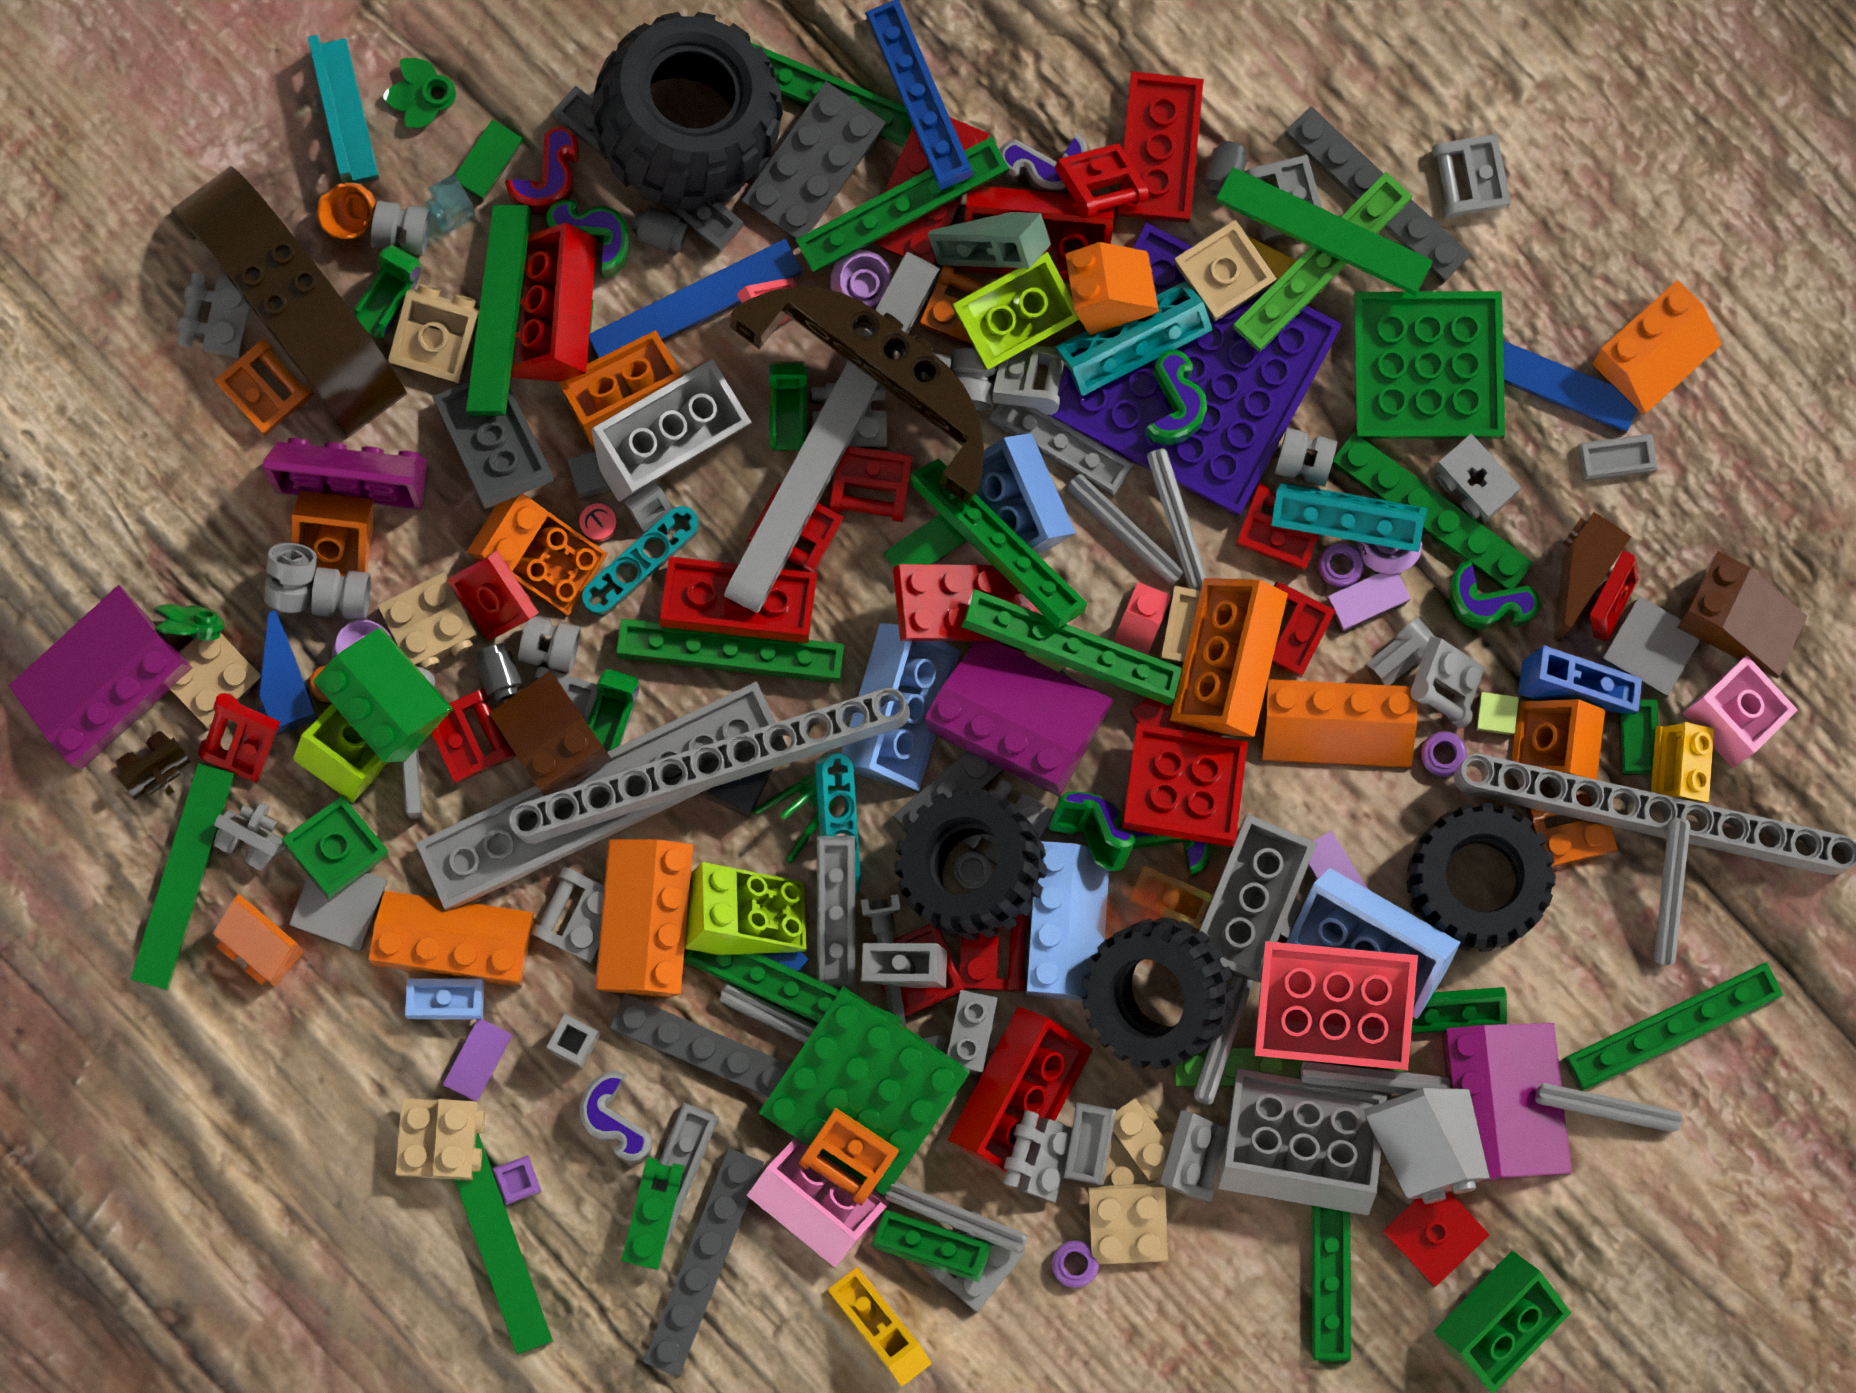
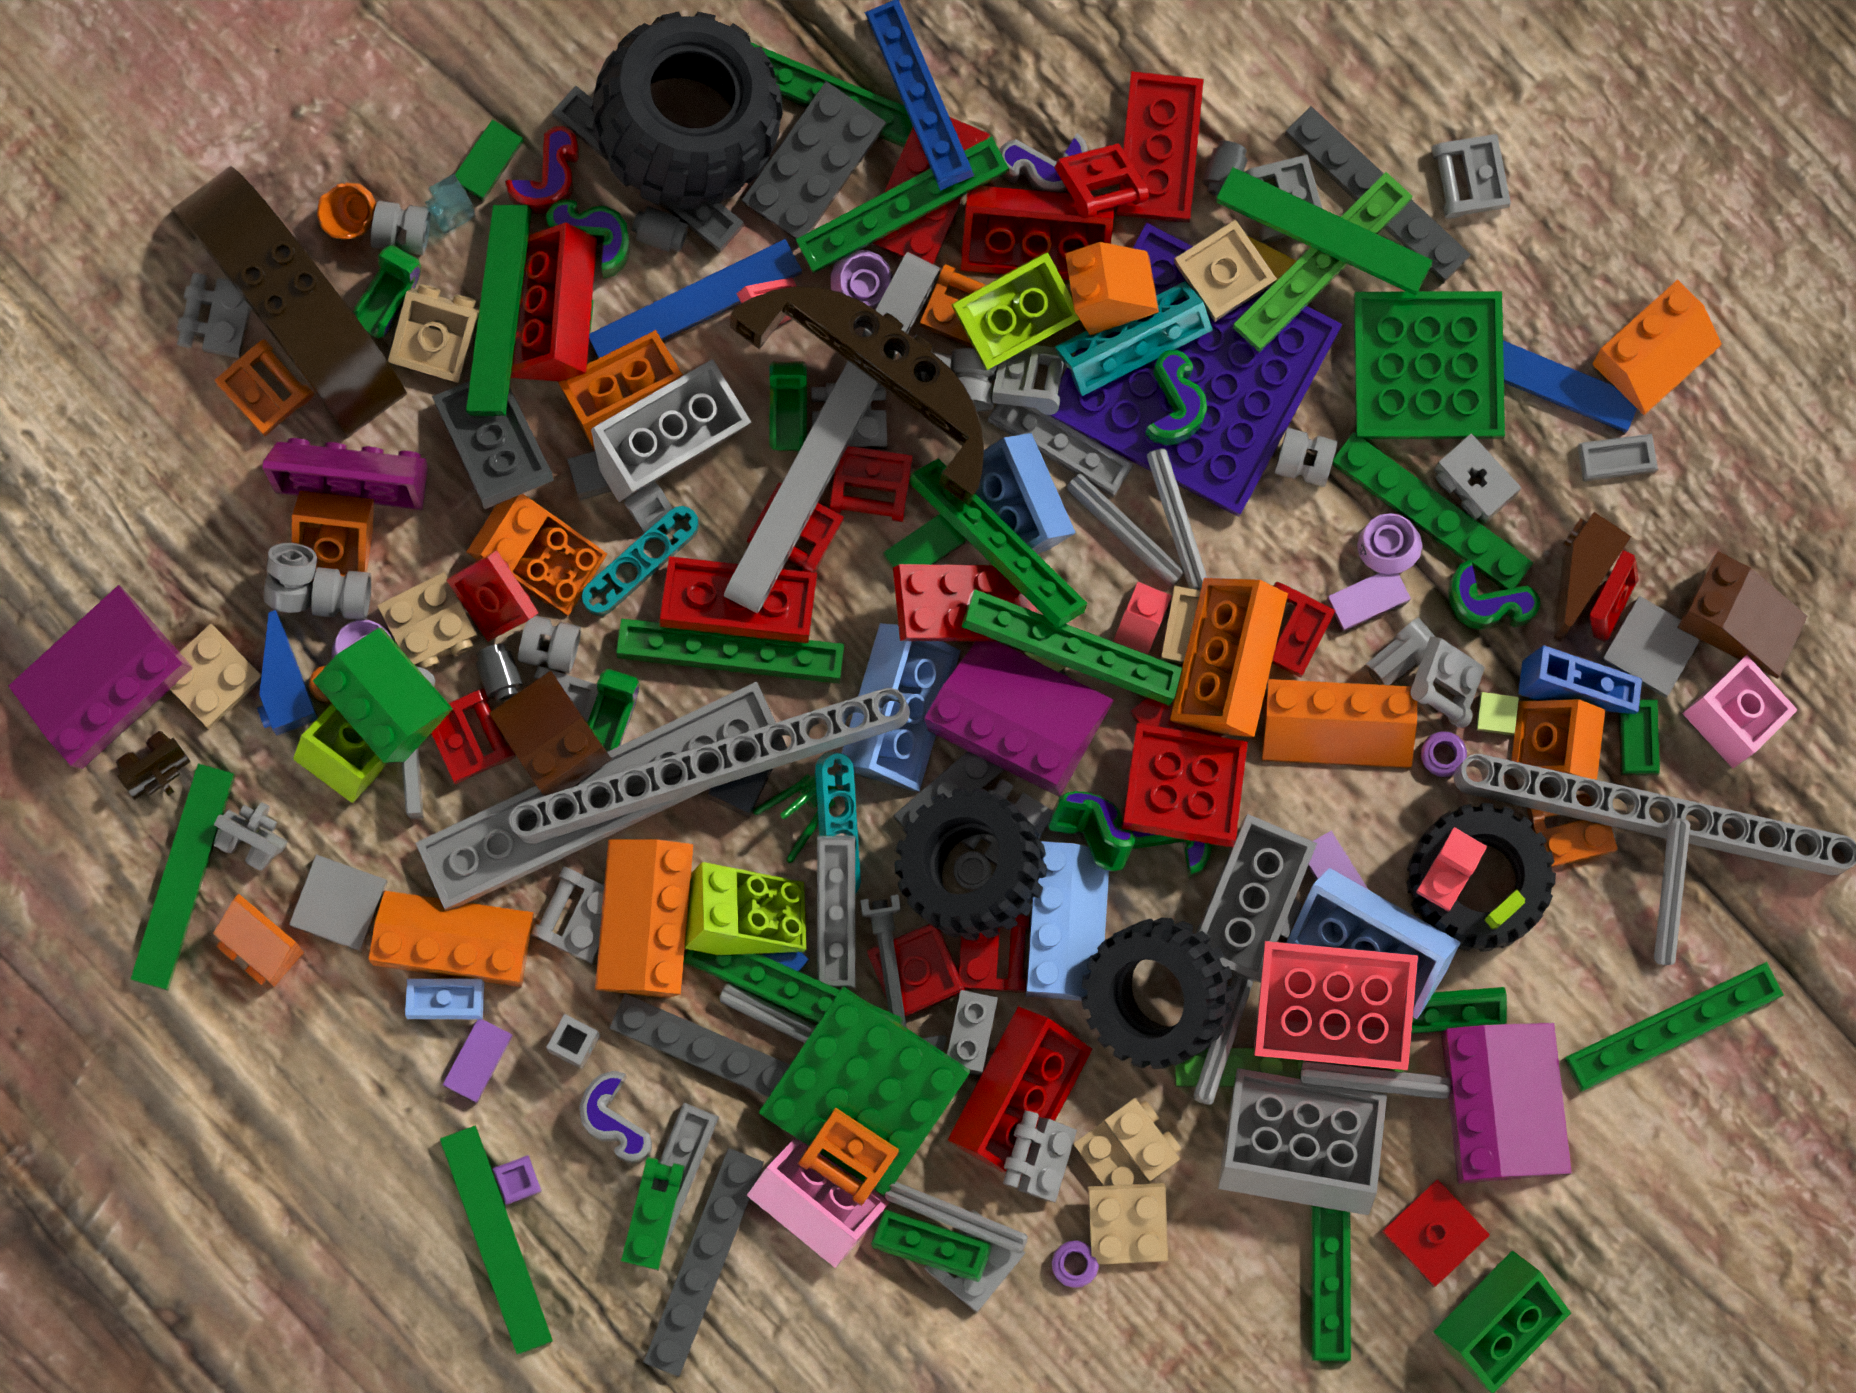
green plate [154,604,224,641] -> none
red plate [198,693,280,784] -> none
green plate [282,795,389,900] -> none
teal fence [308,34,379,184] -> none
green plate [382,58,456,128] -> none
tan plate [395,1098,485,1180] -> none
coral tile [579,503,617,542] -> none
yellow slope [827,1267,932,1387] -> none
light grey slope [861,943,947,988] -> none
sand green slope [928,212,1051,268] -> none
light grey tile [1063,1103,1116,1185] -> none
clear orange slope [1125,866,1213,930] -> none
light grey plate [1160,1111,1227,1203] -> none
red plate [1236,484,1319,571] -> none
teal fence [1271,482,1428,552] -> none
medium lavender piece [1318,543,1364,588] -> none
light grey slope [1364,1088,1490,1204] -> none
light grey axle [1535,1083,1682,1132] -> none
yellow hinge [1651,722,1714,803] -> none
none -> coral slope [1416,827,1487,912]
none -> lime tile [1484,890,1526,929]

